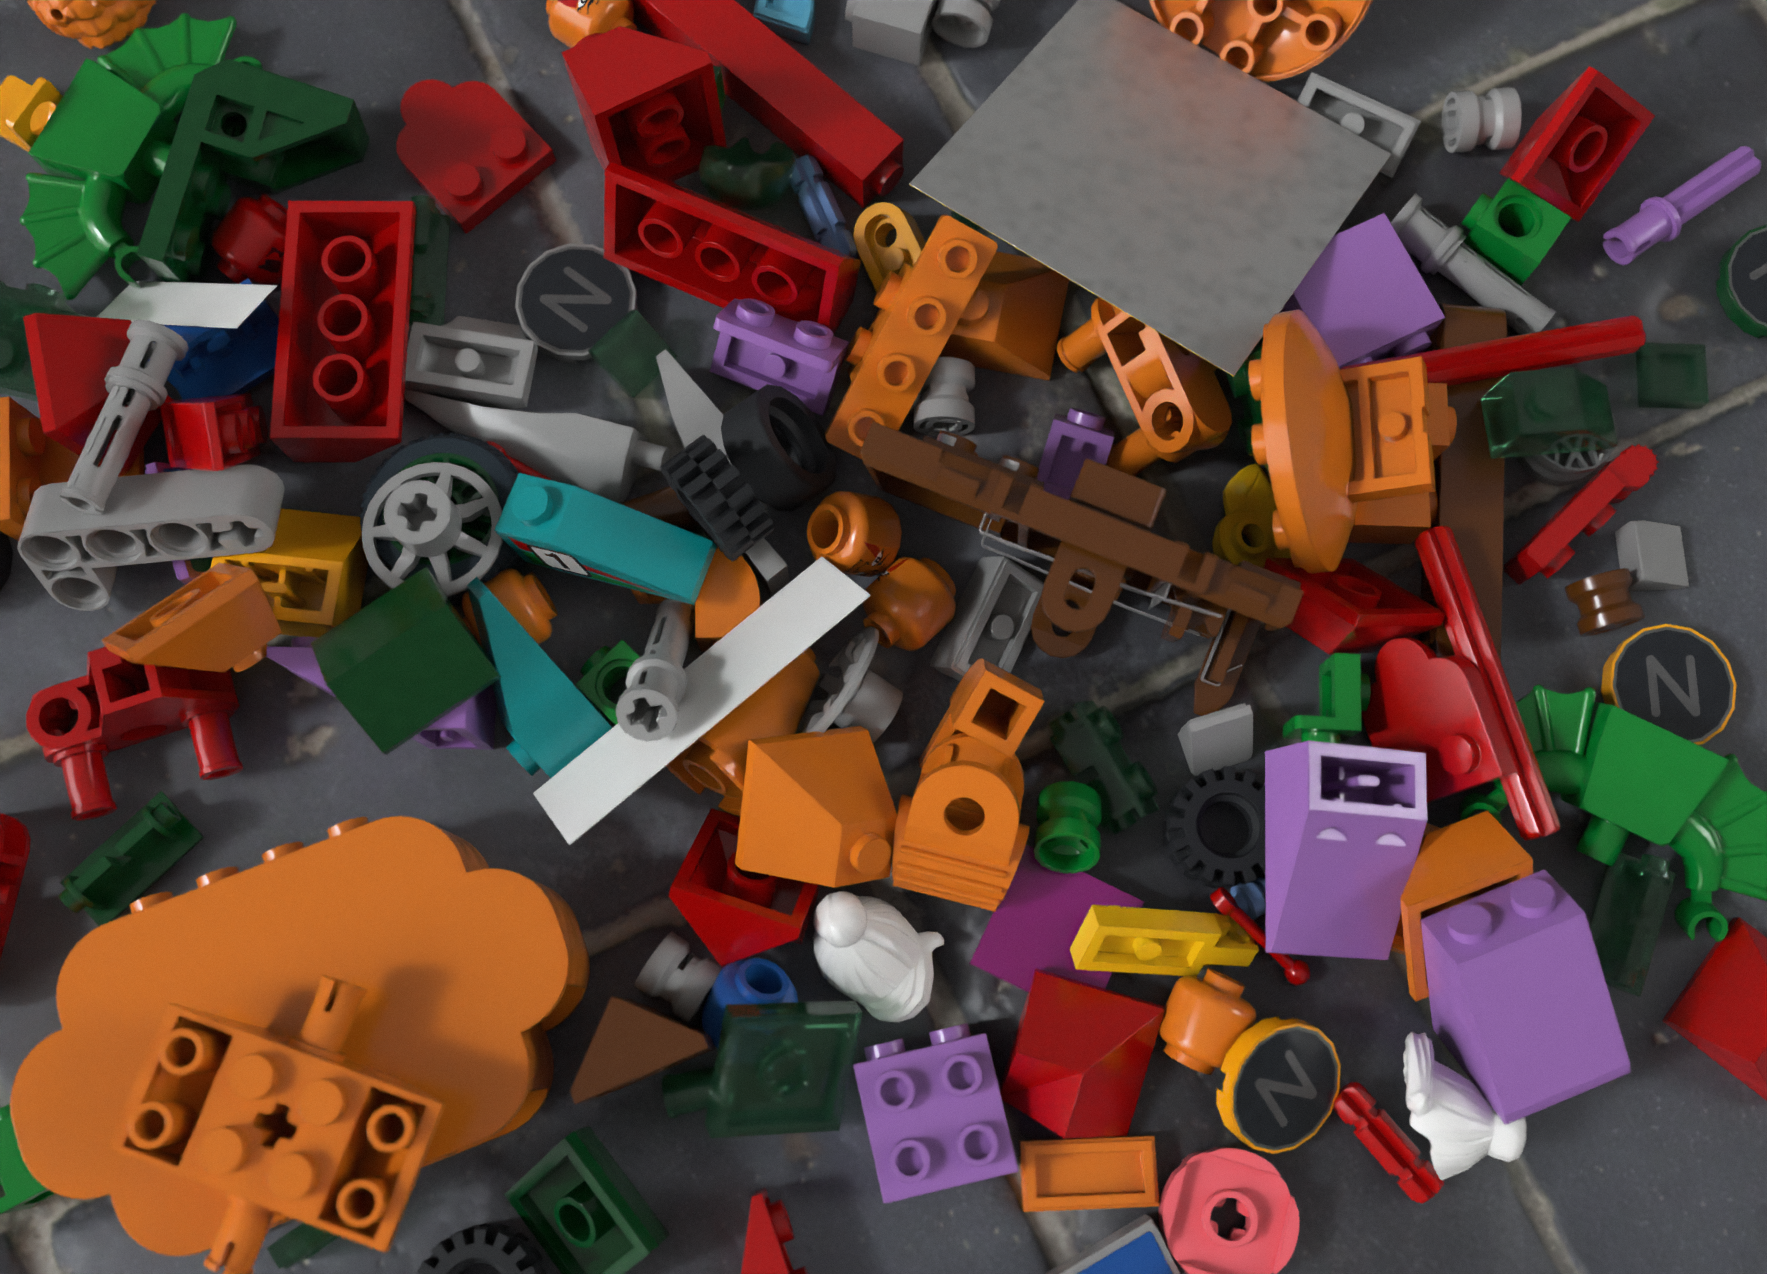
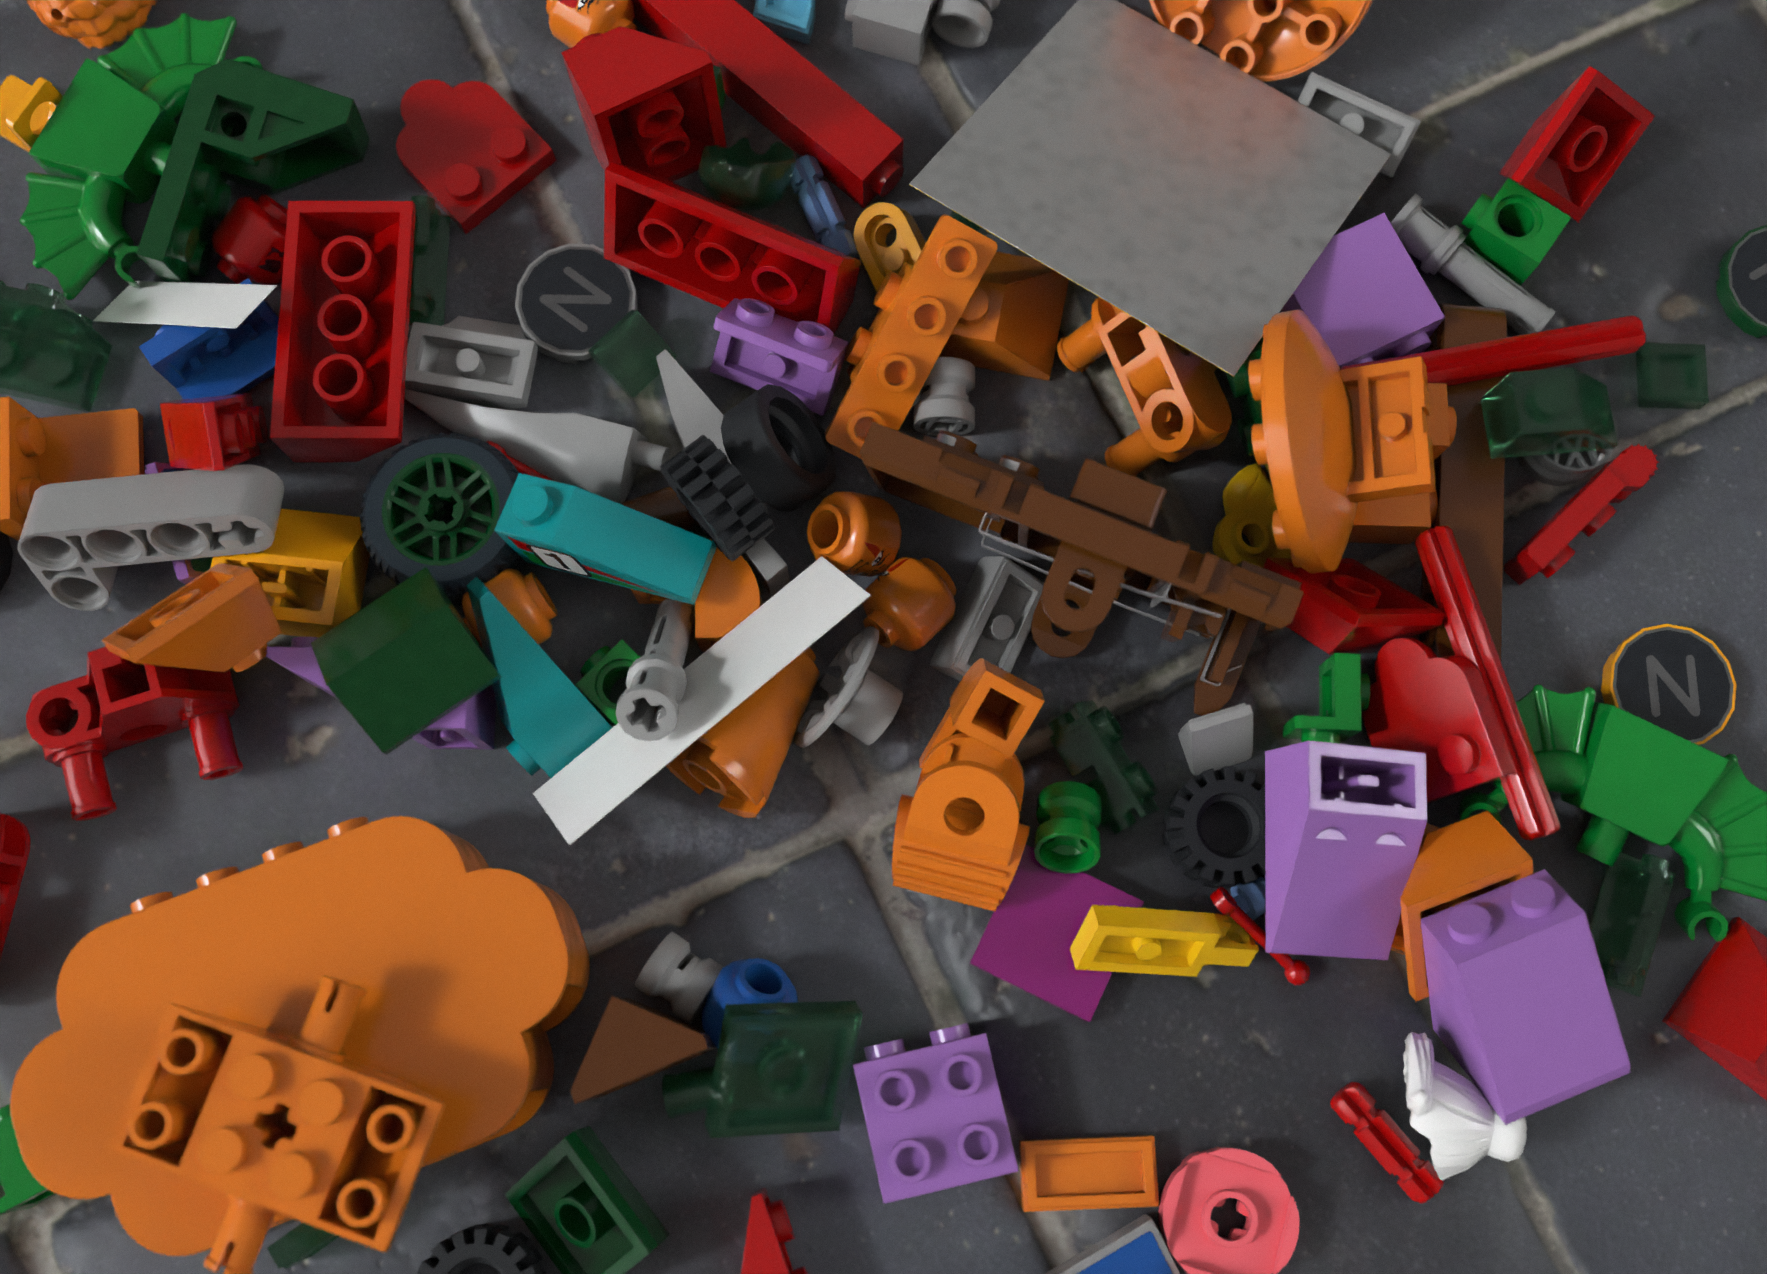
red slope [23,313,173,477] -> none
dark green hinge [59,791,205,926] -> none
light grey pin [60,320,189,515] -> none
light grey wheel [362,462,503,597] -> none
red slope [669,808,821,966] -> none
orange slope [735,726,898,888] -> none
white hair [813,891,944,1023] -> none
red slope [999,968,1165,1138] -> none
medium lavender bracket [1037,407,1114,501] -> none
orange head [1158,968,1257,1075] -> none
tile [1216,1017,1341,1154] -> none
light grey wheel [1441,87,1522,153] -> none
reddish brown wheel [1564,568,1645,637] -> none
medium lavender axle [1603,146,1761,265] -> none
light grey slope [1615,520,1689,591] -> none

